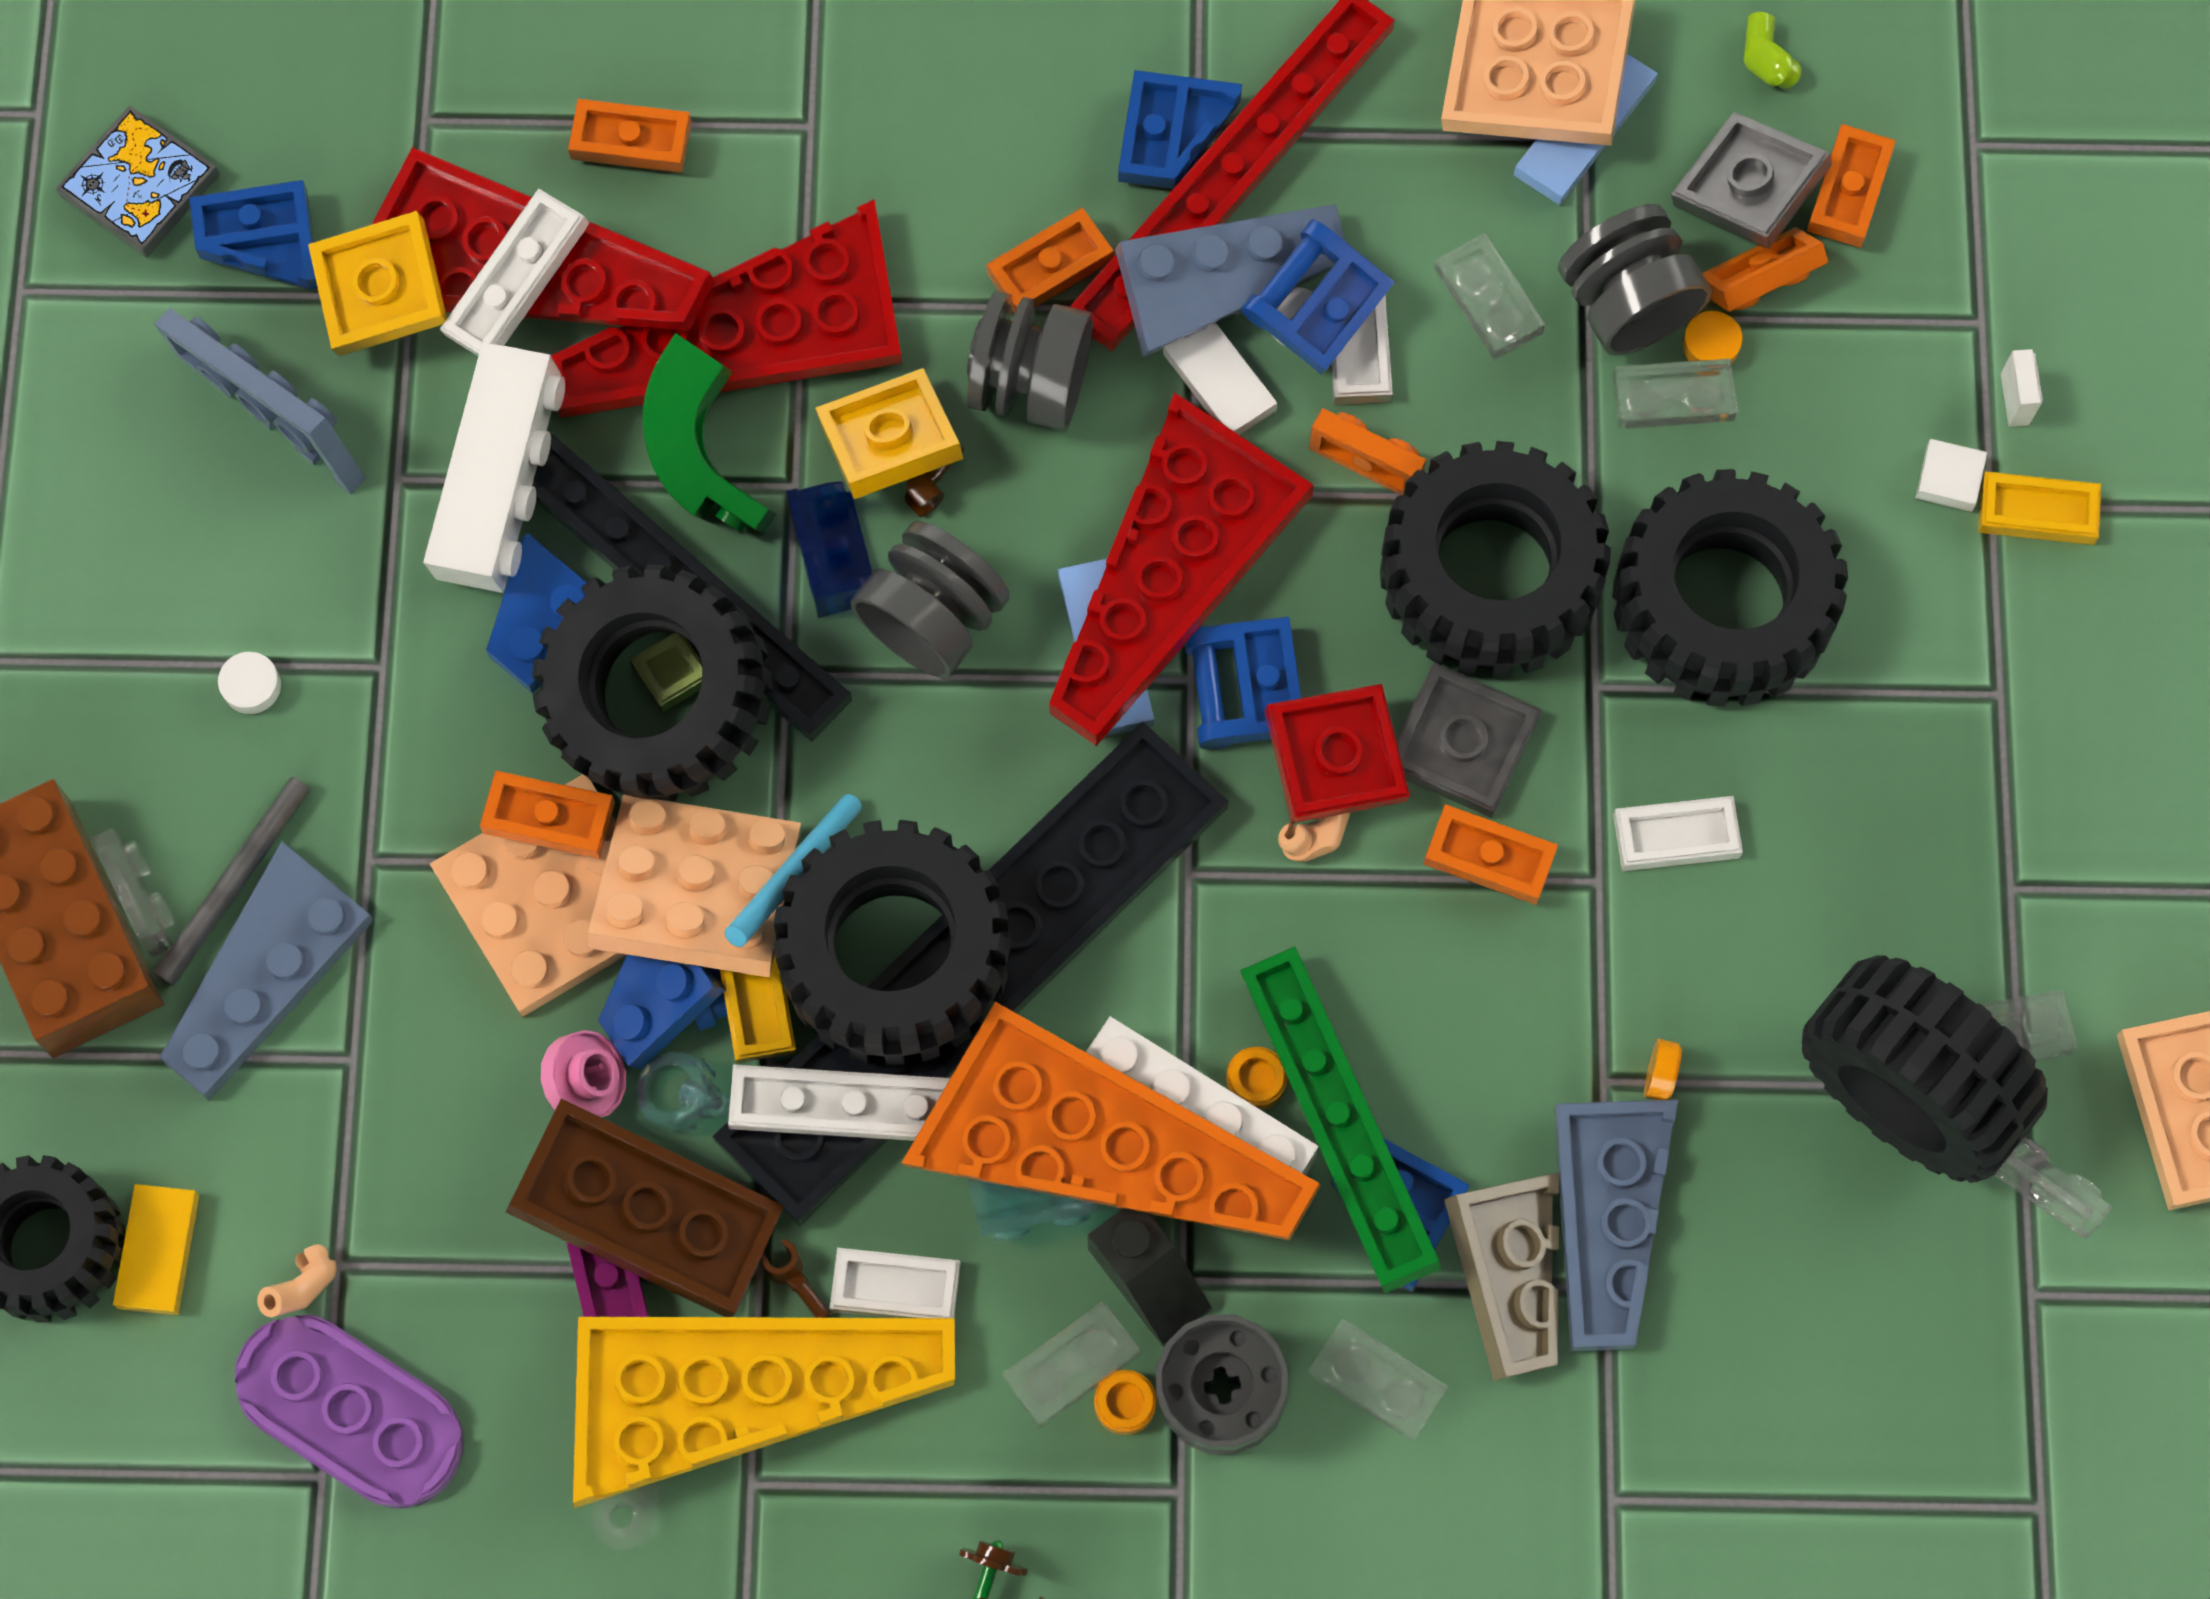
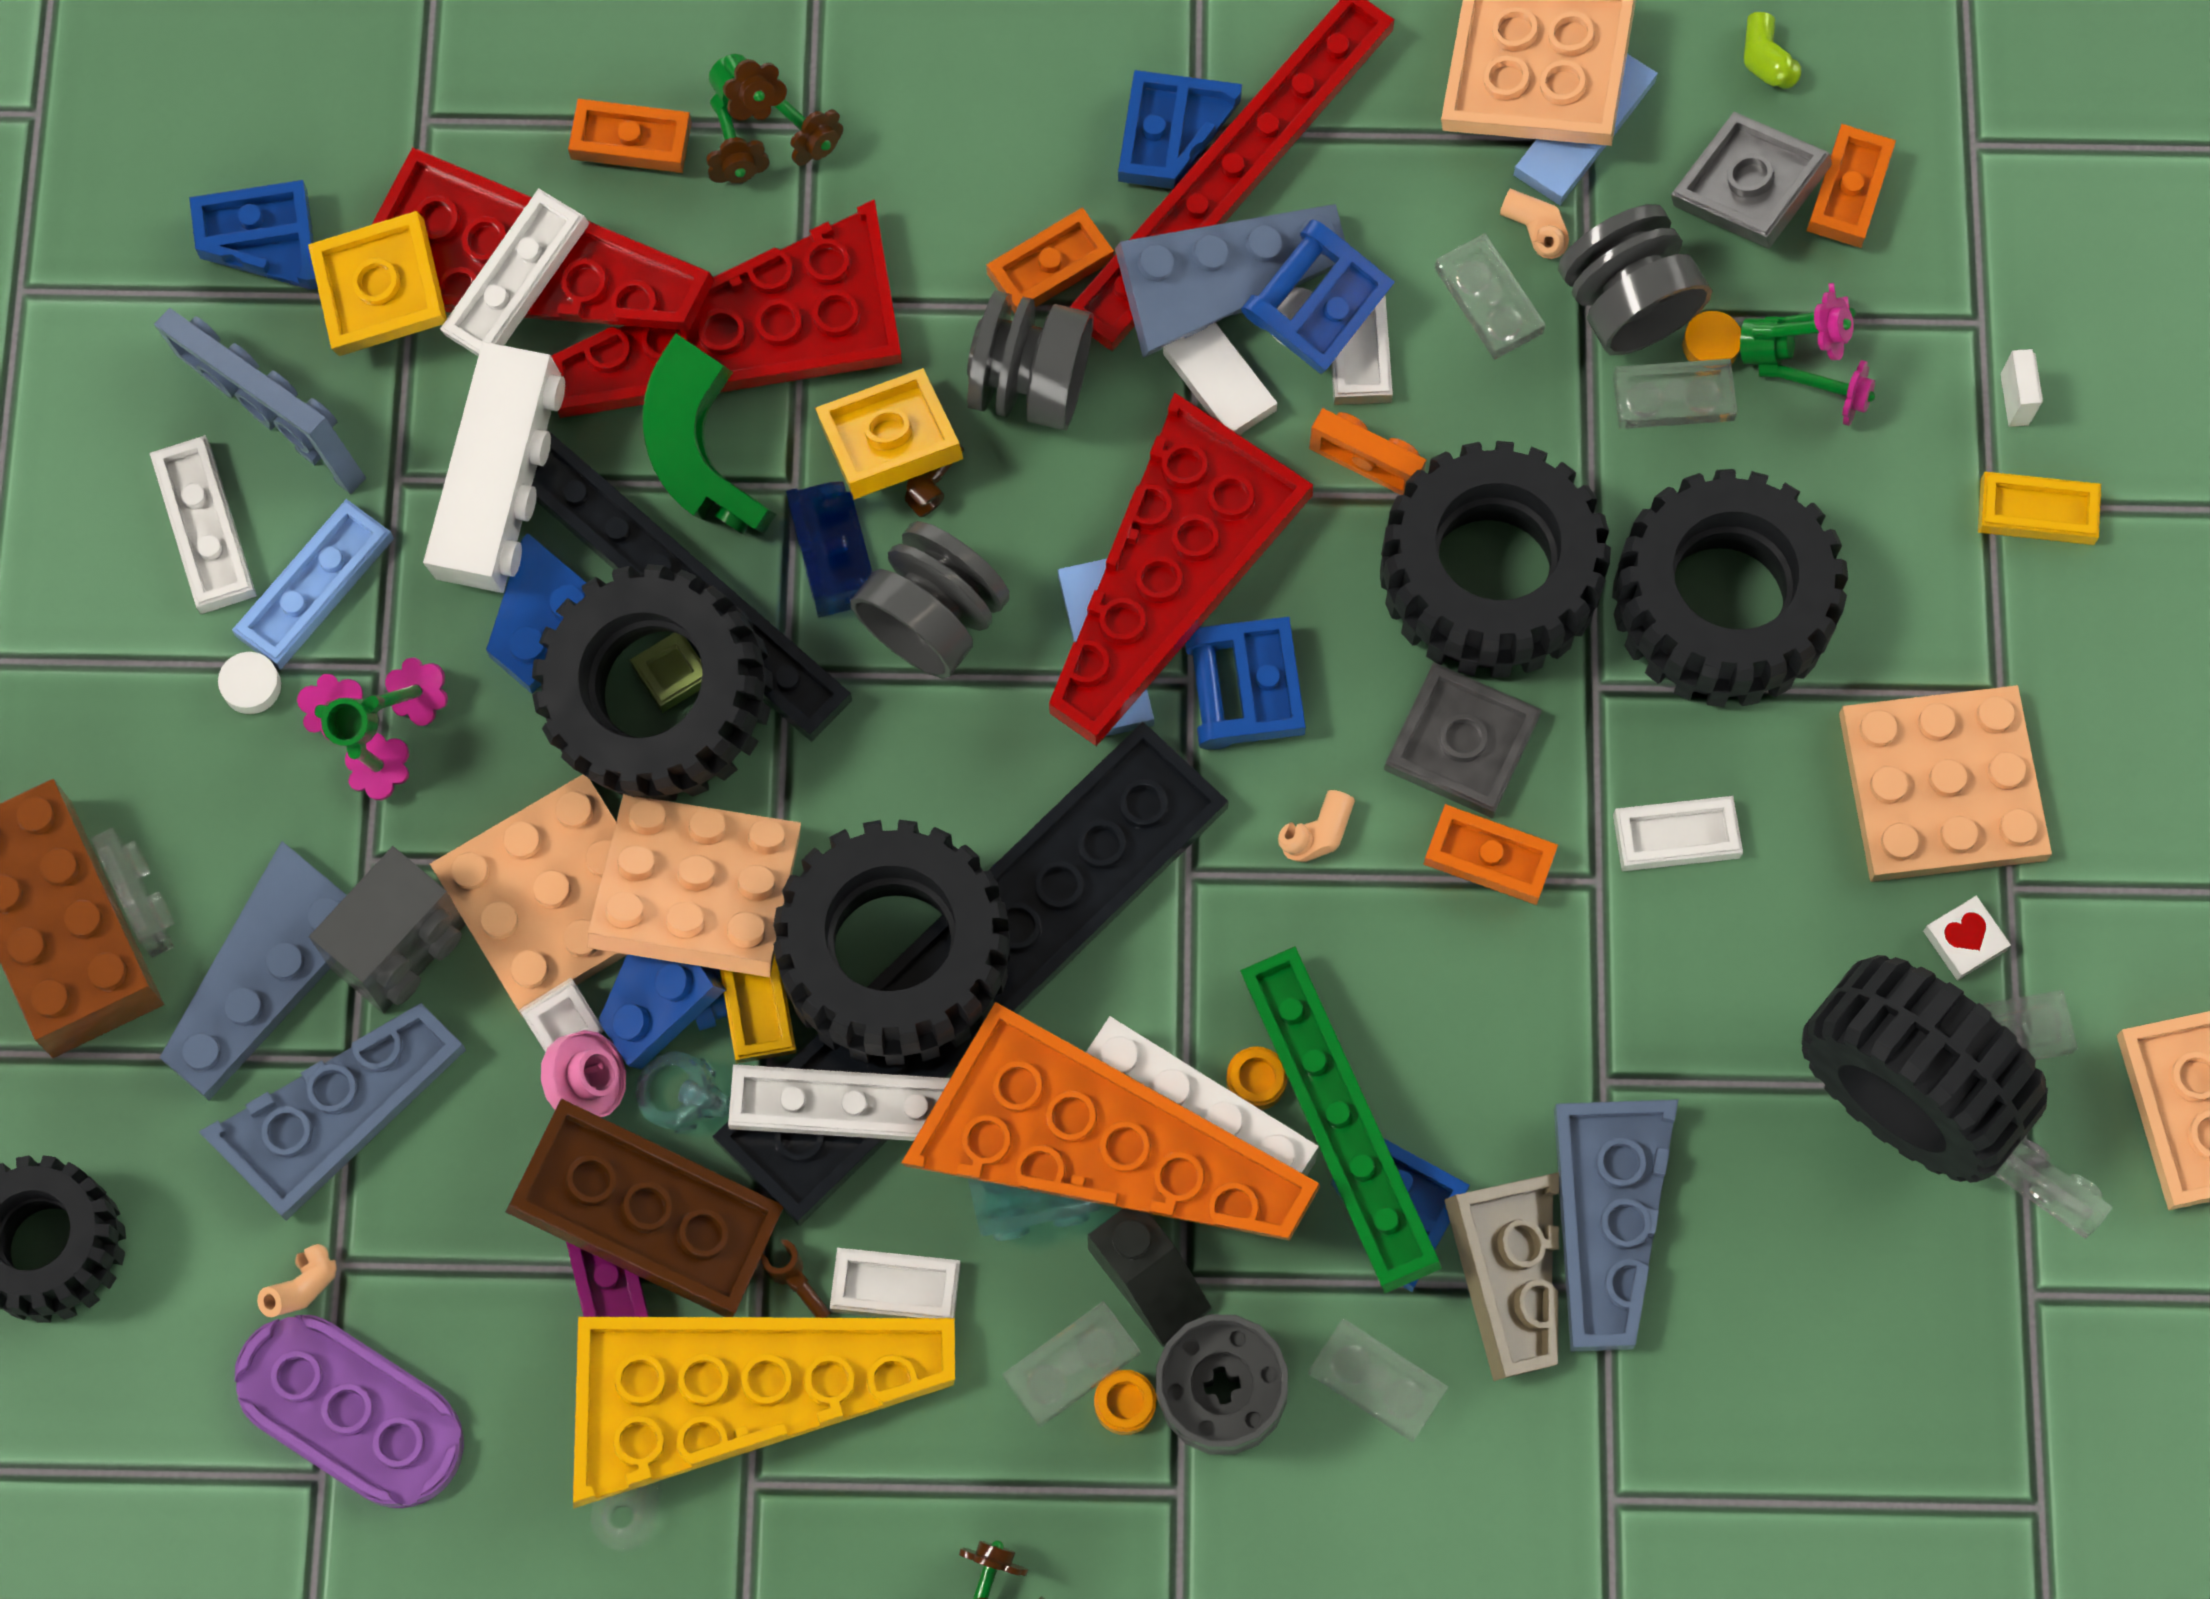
tile [56,105,220,258] -> none
yellow tile [113,1184,200,1316] -> none
flat silver bar [153,777,311,987] -> none
orange plate [480,770,615,859] -> none
medium azure bar [725,794,862,947] -> none
red tile [1264,684,1410,823] -> none
light orange tile [1644,1038,1682,1100] -> none
orange plate [1702,227,1829,312] -> none
white tile [1915,439,1987,512] -> none
none -> white tile [150,435,257,614]
none -> sand blue wing [199,1003,466,1221]
none -> light blue tile [232,499,394,670]
none -> dark pink plant [297,657,448,801]
none -> dark grey brick [309,846,465,1014]
none -> white tile [519,978,604,1053]
none -> reddish brown plant [706,54,843,183]
none -> light nougat arm [1500,188,1569,259]
none -> plant [1740,283,1875,426]
none -> light nougat plate [1839,685,2052,882]
none -> white tile [1923,895,2011,981]

